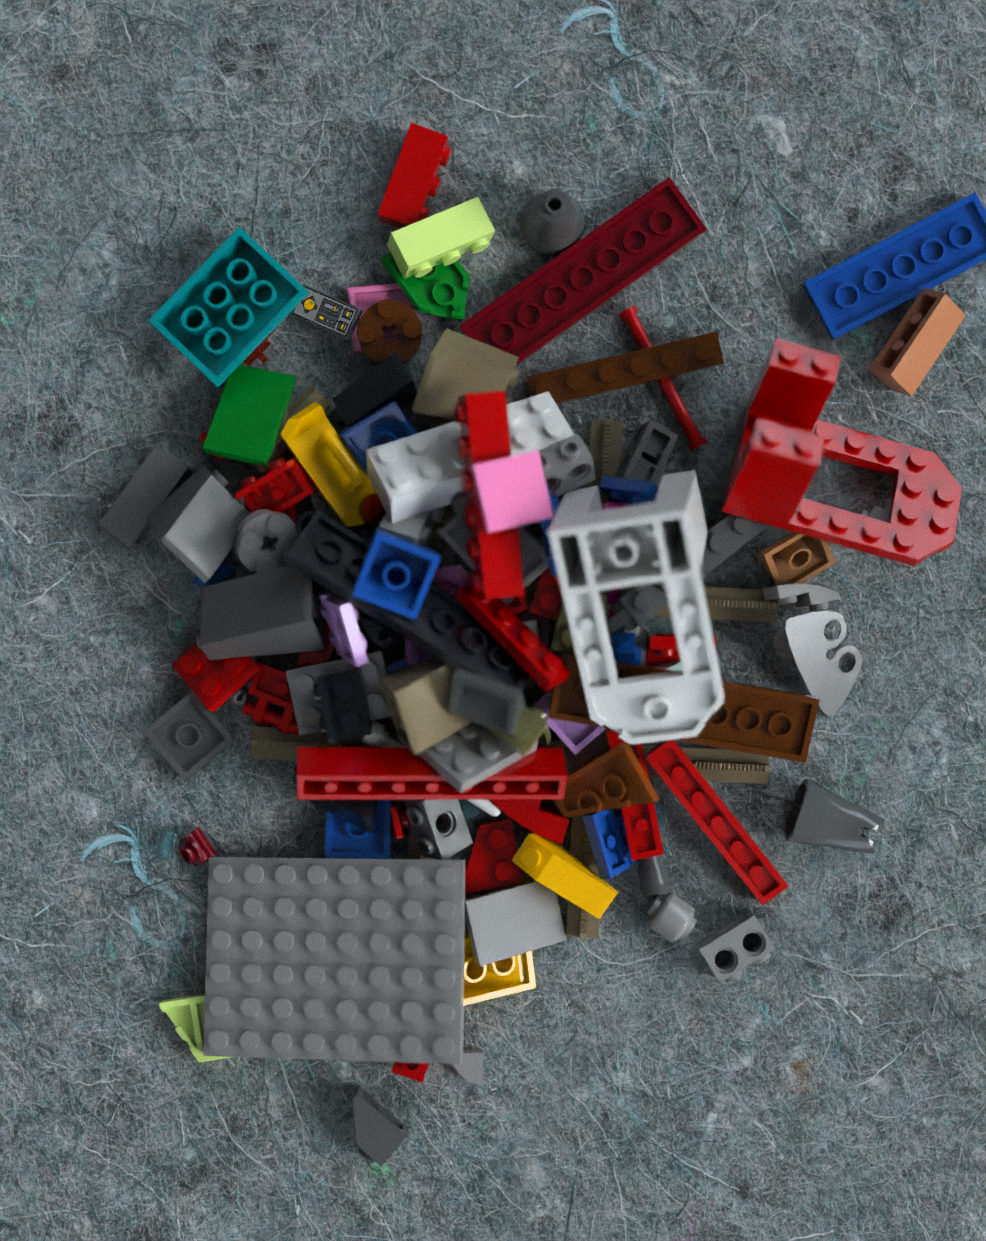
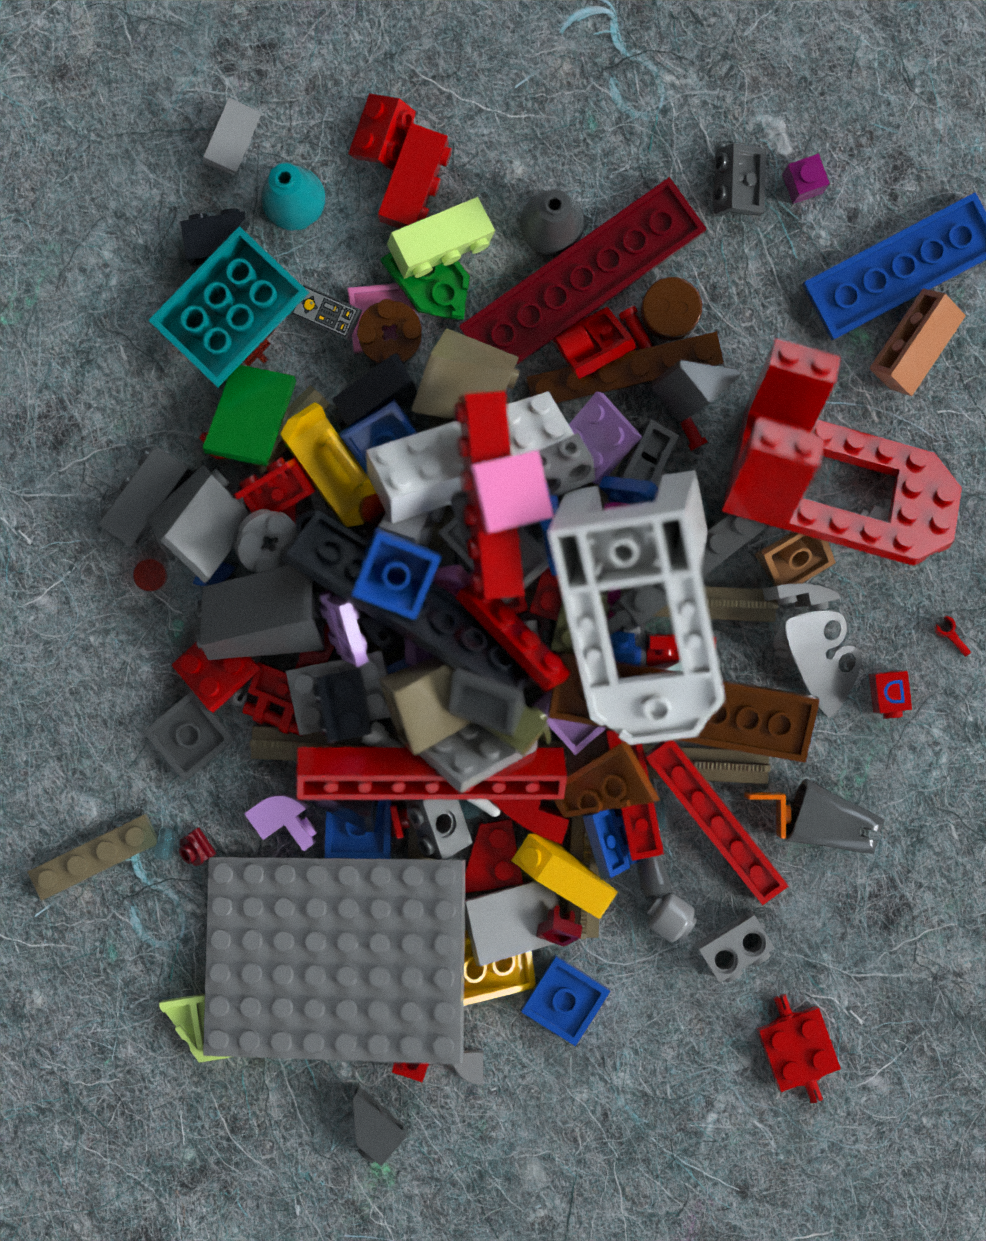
none -> dark tan plate [28,814,160,901]
none -> clear red tile [133,559,168,592]
none -> black slope [180,208,250,266]
none -> light grey hinge [202,98,262,175]
none -> lavender brick [244,793,317,851]
none -> teal cone [261,163,326,231]
none -> red bracket [348,93,416,171]
none -> blue plate [520,955,611,1046]
none -> dark red tile [536,905,582,947]
none -> red plate [553,306,636,379]
none -> lavender plate [568,391,642,485]
none -> reddish brown head [641,277,702,341]
none -> dark grey slope [651,360,740,423]
none -> dark grey bracket [712,143,766,216]
none -> orange bracket [744,792,791,839]
none -> red plate [756,994,841,1104]
none -> magenta brick [782,153,830,204]
none -> red brick [869,670,912,719]
none -> red hand [934,616,971,657]

